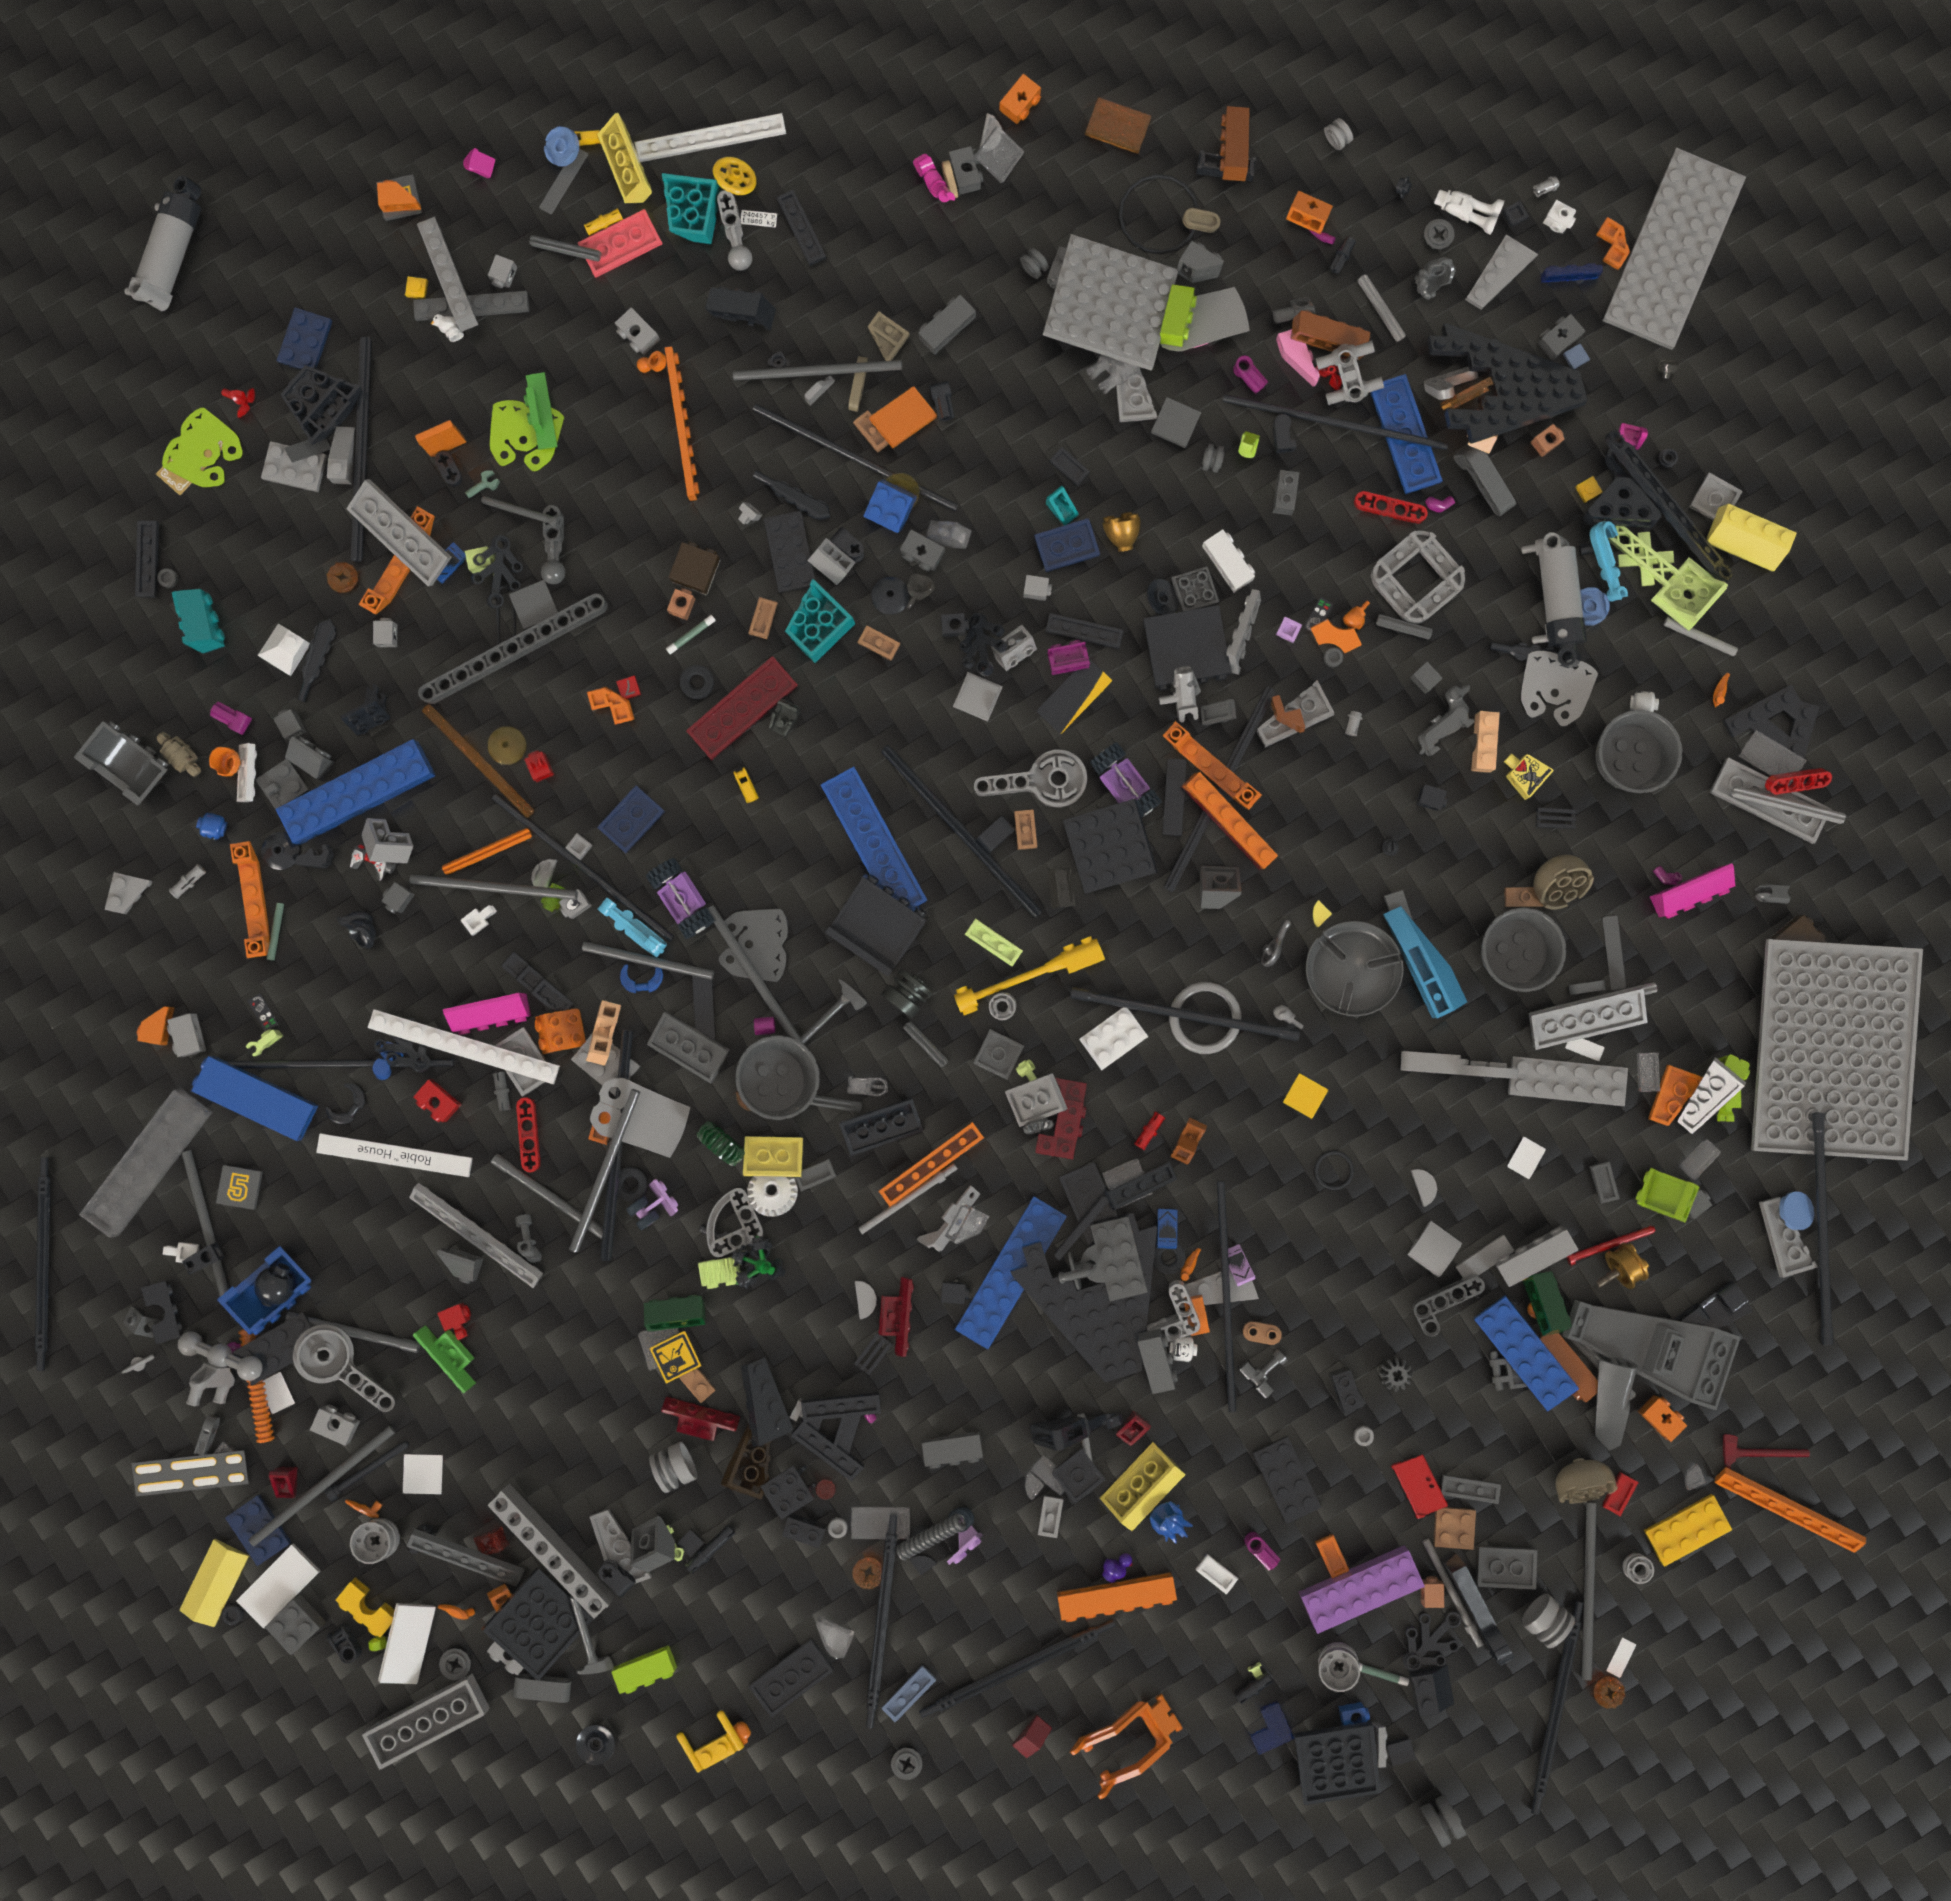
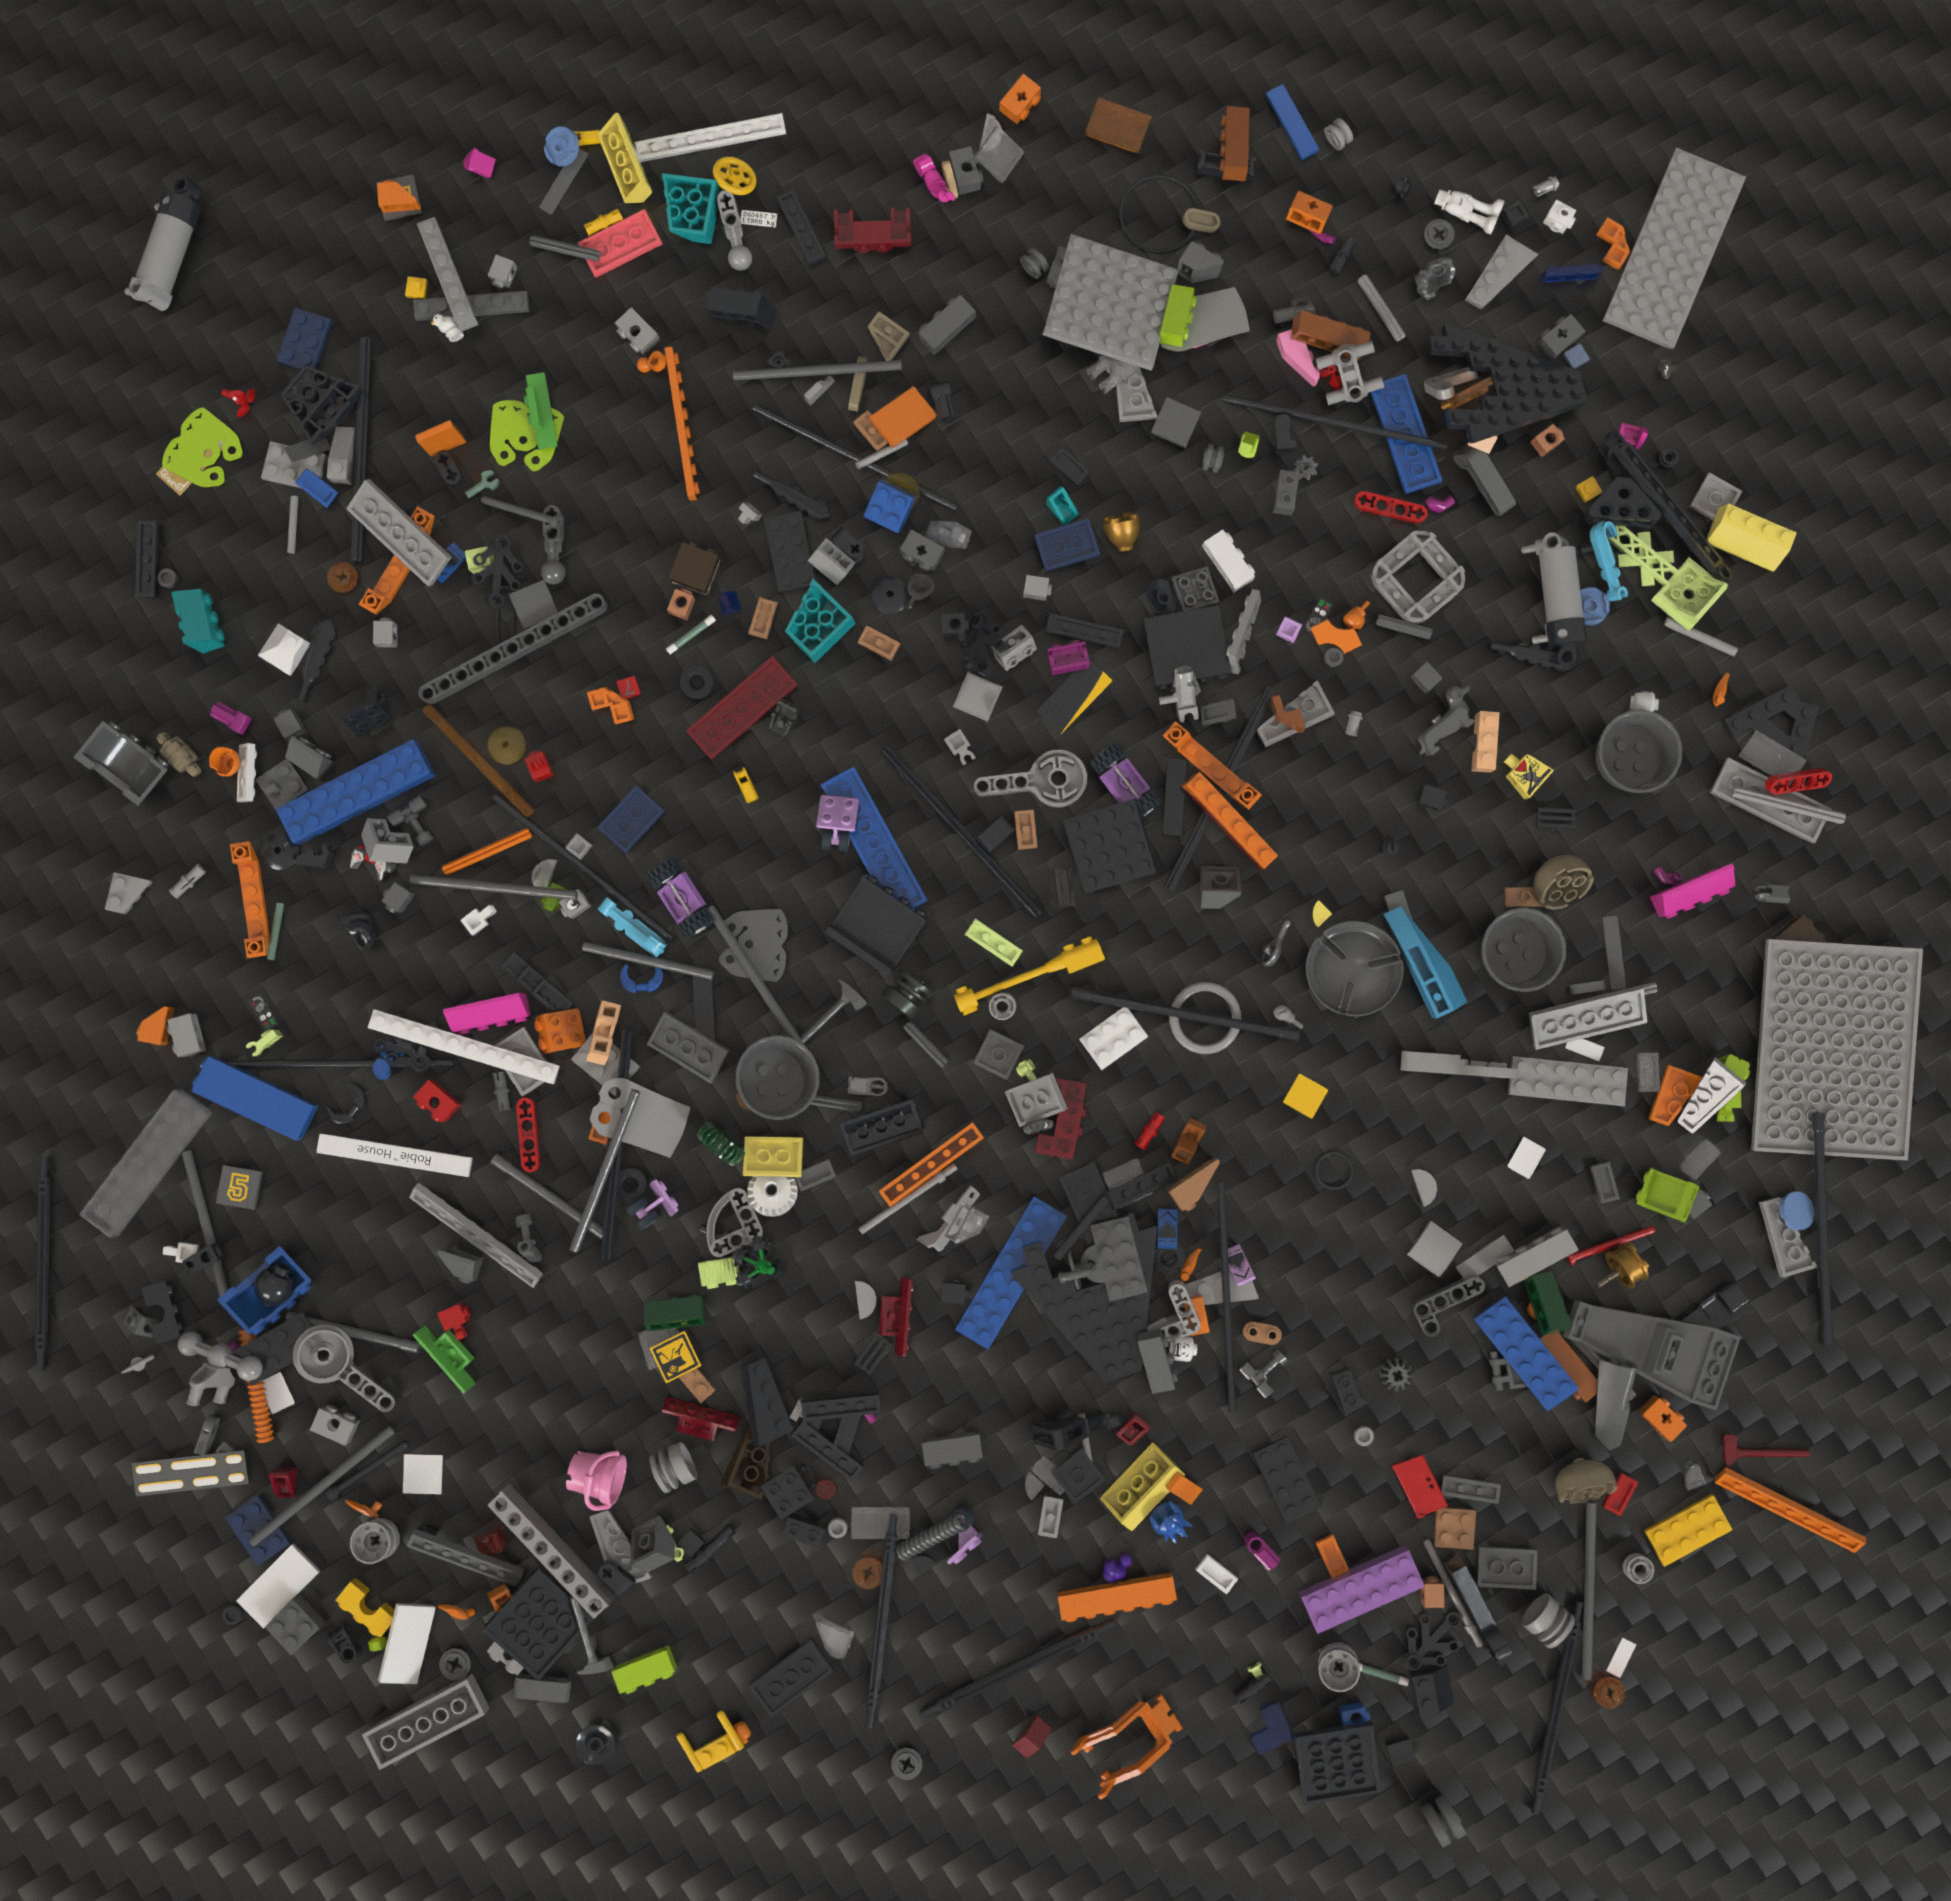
light yellow slope [180,1539,250,1627] -> none
blue head [196,813,227,840] -> none
magenta piece [754,1016,776,1035] -> none
sand blue plate [881,1664,936,1722] -> none
magenta piece [1233,356,1268,394] -> none
light grey plate [1372,1722,1387,1768] -> none
light grey piece [1521,651,1598,726] -> none
none -> light grey bar [287,496,299,554]
none -> blue tile [295,468,338,508]
none -> dark grey bar [387,796,433,846]
none -> bright pink piece [566,1450,627,1511]
none -> clear blue slope [718,591,742,616]
none -> lavender plate [816,795,859,852]
none -> dark red bracket [834,207,911,253]
none -> light grey bar [855,439,908,469]
none -> light grey plate [944,729,976,766]
none -> medium nougat slope [1166,1157,1220,1212]
none -> orange tile [1166,1472,1203,1505]
none -> blue tile [1266,84,1319,160]
none -> clear gear [1294,455,1318,480]

